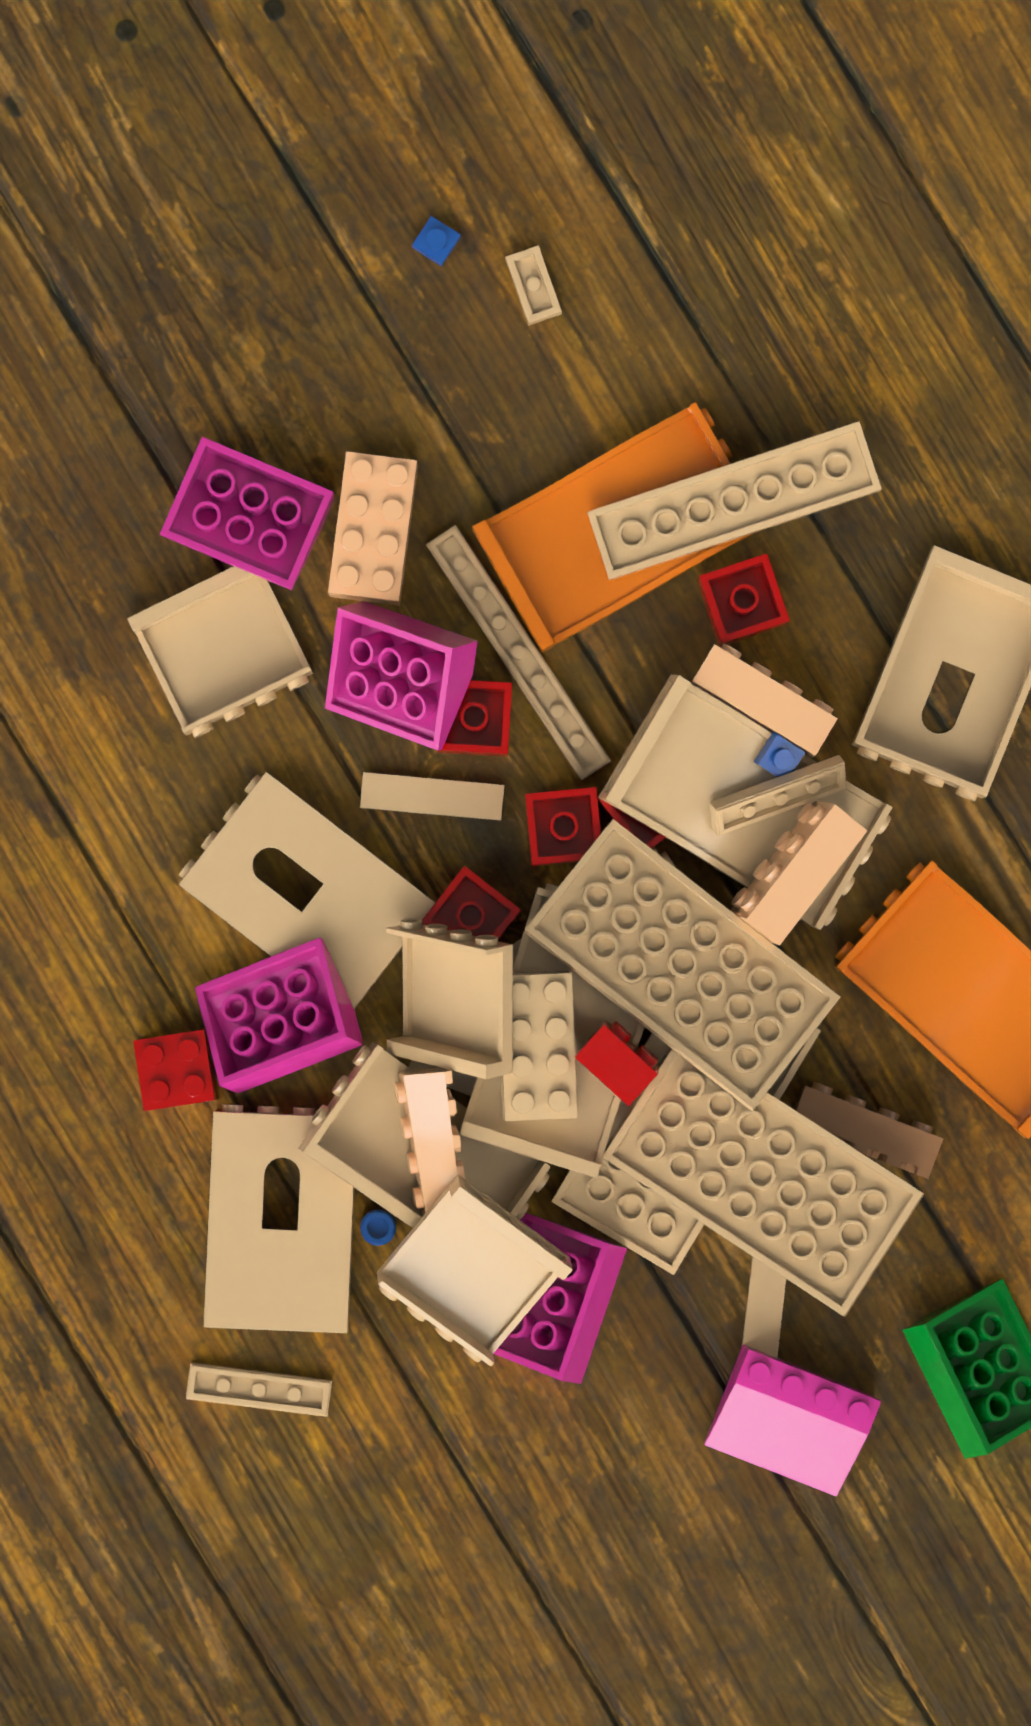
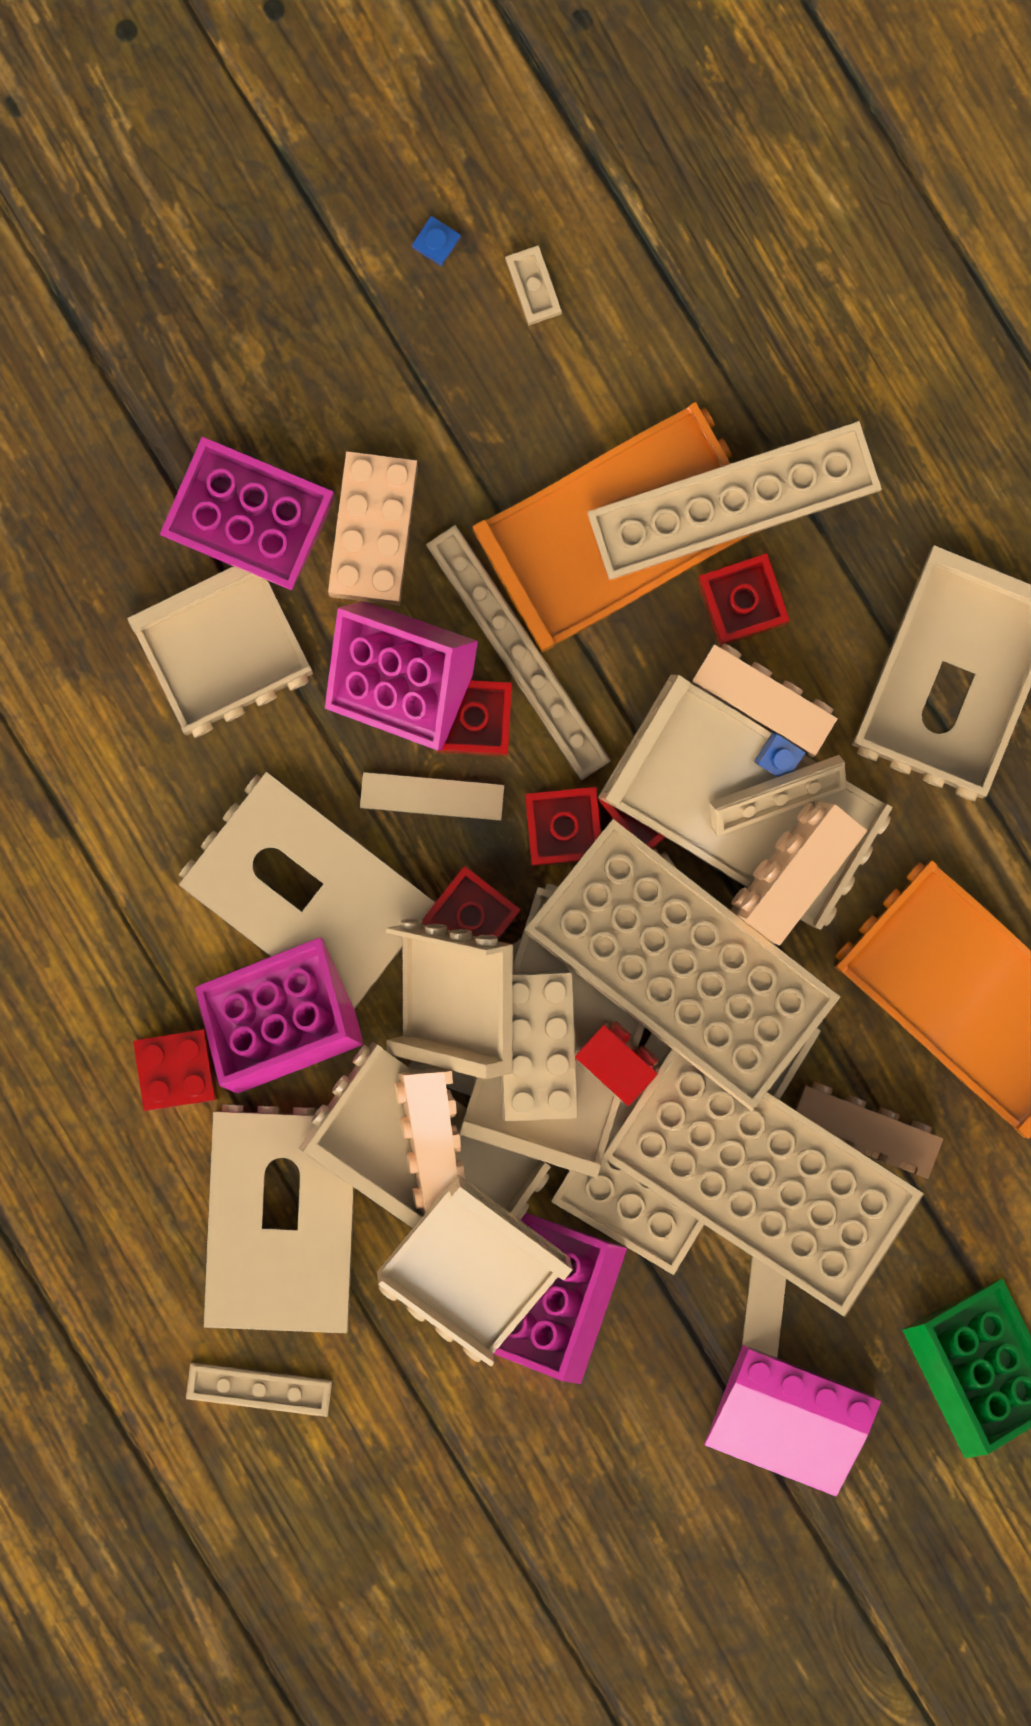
blue tile [360,1209,396,1246] -> none

